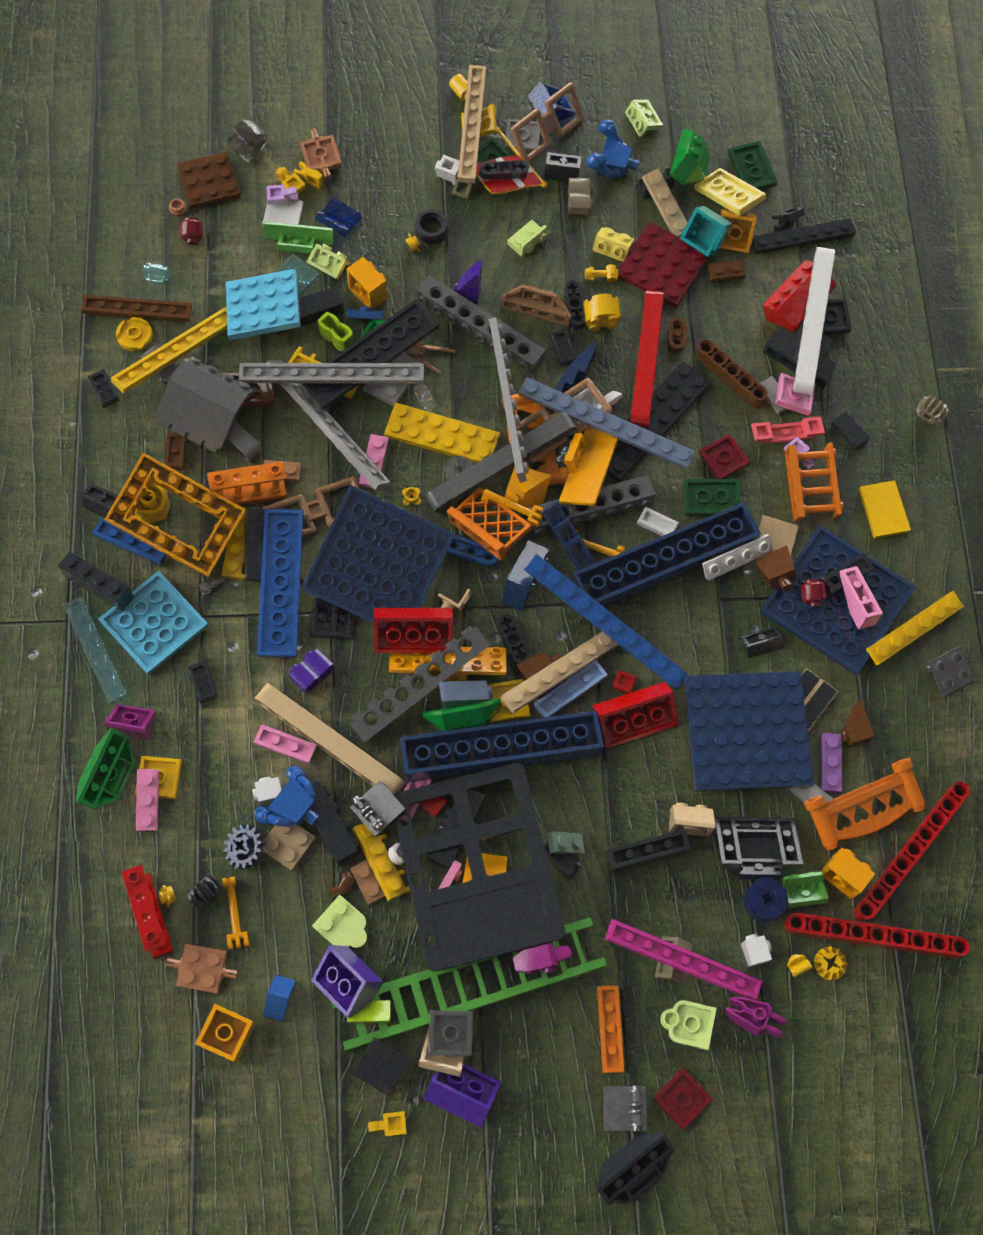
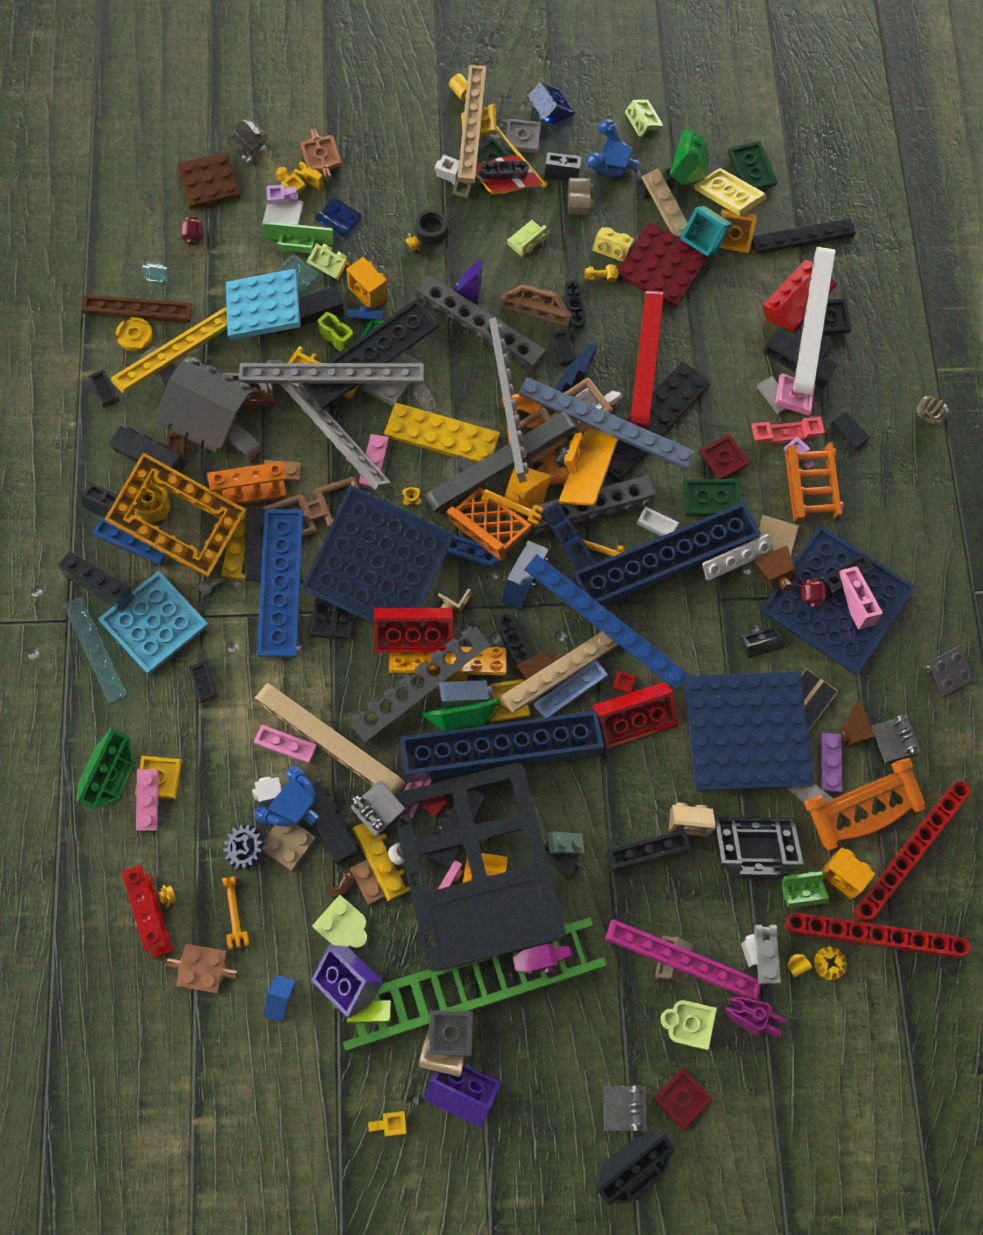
magenta slope [104,704,155,740] -> none
nougat plate [169,198,187,216] -> none
black gear [188,875,223,909] -> none
light orange brick [195,1004,255,1064] -> none
dark purple brick [289,649,334,694] -> none
black slope [351,1037,410,1096] -> none
medium nougat plant [409,342,455,374] -> none
medium nougat bar [511,83,585,163] -> none
yellow brick [583,294,621,331] -> none
orange plate [597,986,624,1073] -> none
reddish brown plate [668,317,687,352] -> none
reddish brown beam [696,339,768,409] -> none
reddish brown plate [707,260,746,283] -> none
clear blue brick [743,878,788,923] -> none
black plate [772,206,805,230] -> none
yellow tile [858,480,911,539] -> none
yellow plate [866,591,964,665] -> none
none -> black brick [109,426,186,473]
none -> light grey plate [754,925,781,985]
none -> flat silver hinge [871,715,921,763]

